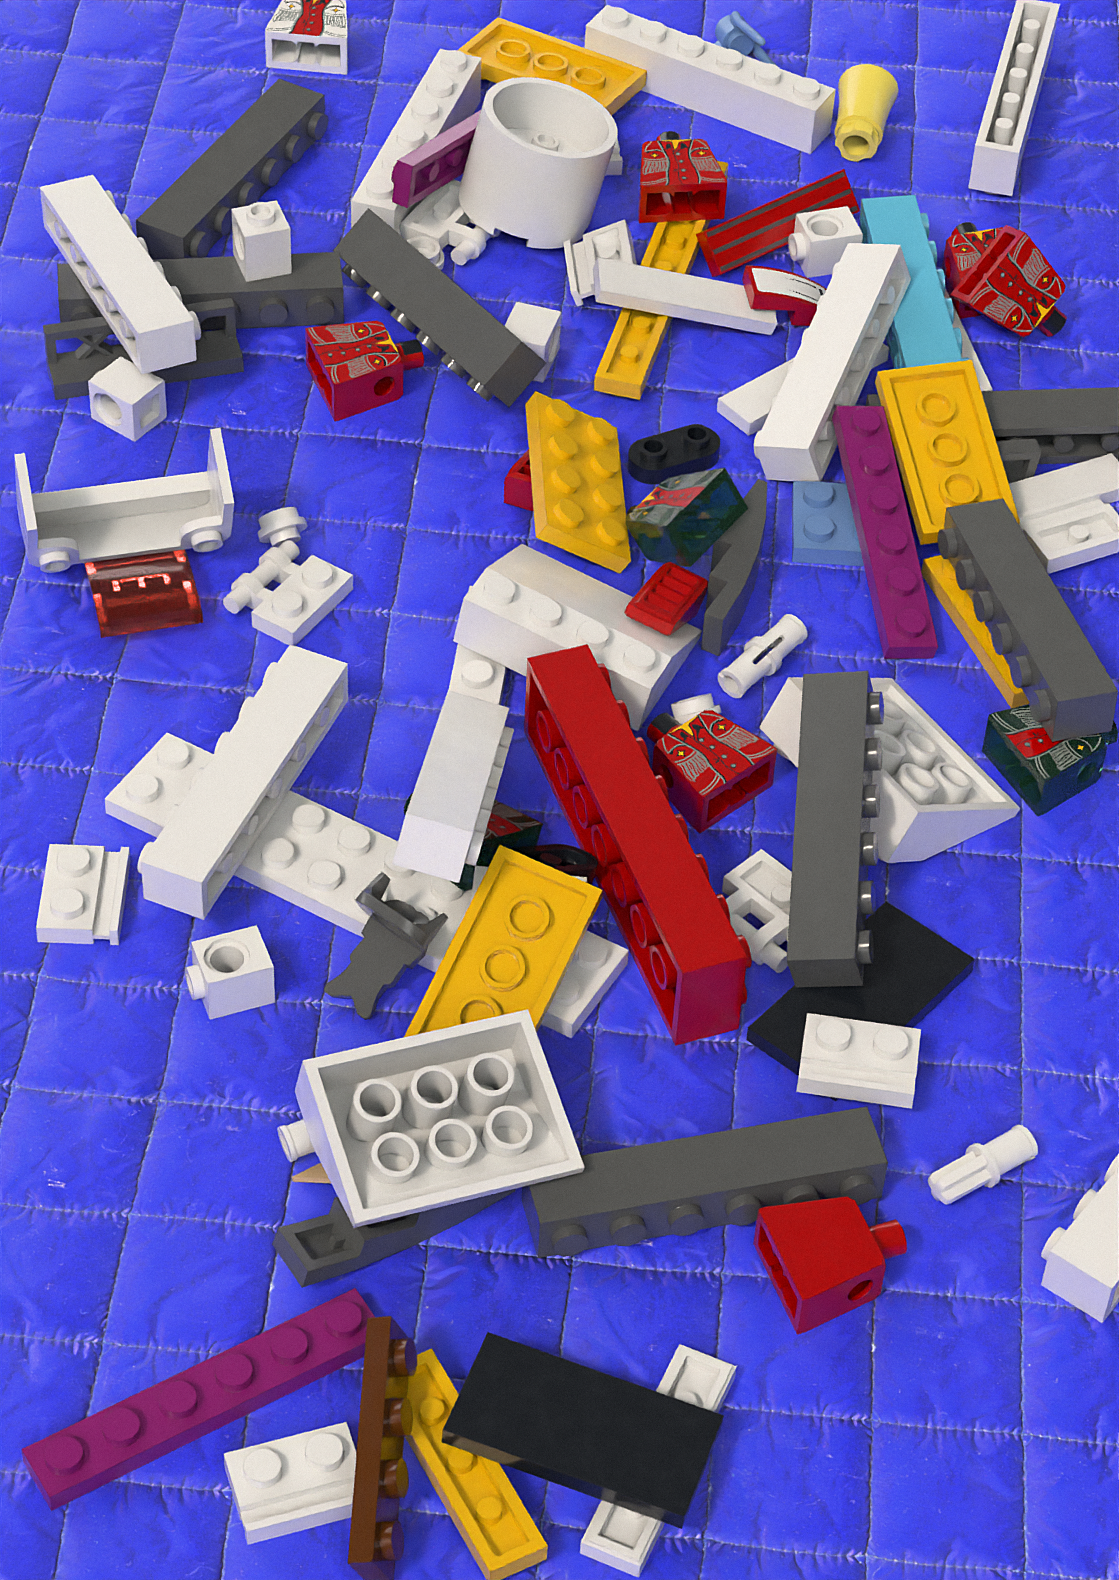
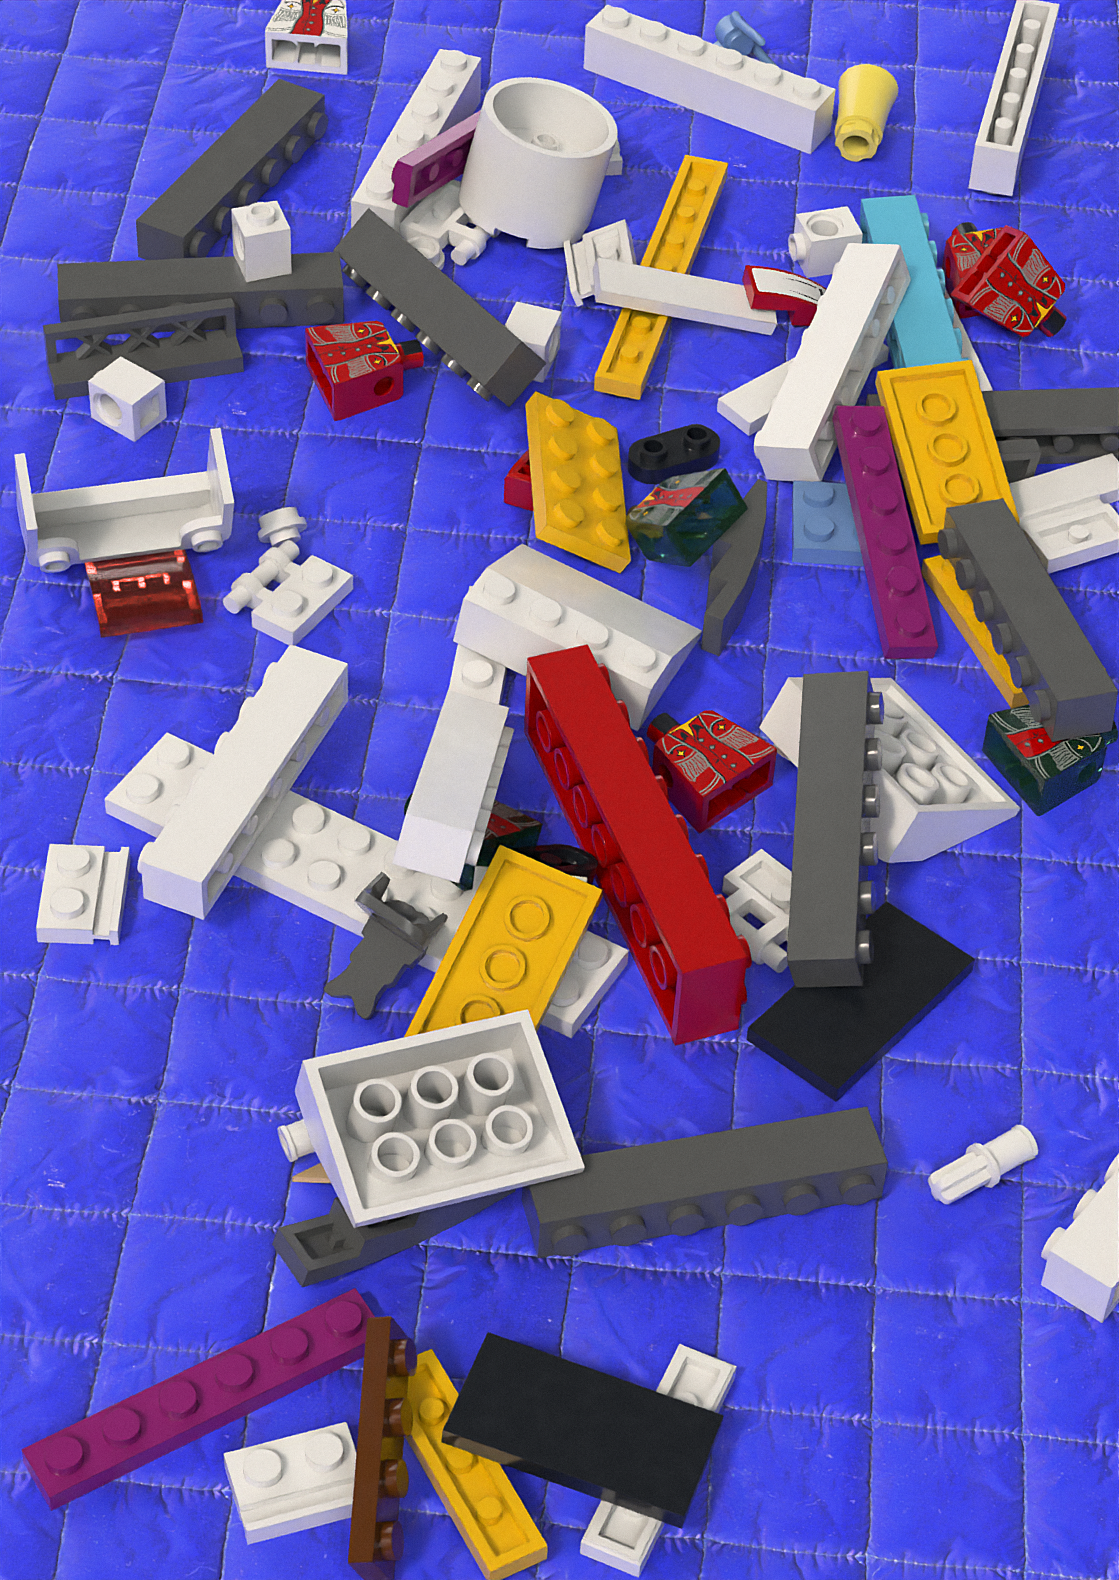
white brick [40,175,201,374] -> none
brick [185,925,275,1020] -> none
yellow plate [457,17,647,115] -> none
red slope [624,562,709,636] -> none
red torso [638,131,727,223] -> none
white plate [671,693,721,725] -> none
red tile [696,169,860,277] -> none
white pin [717,614,808,698] -> none
red torso [753,1196,907,1335] -> none
white plate [796,1013,921,1109] -> none

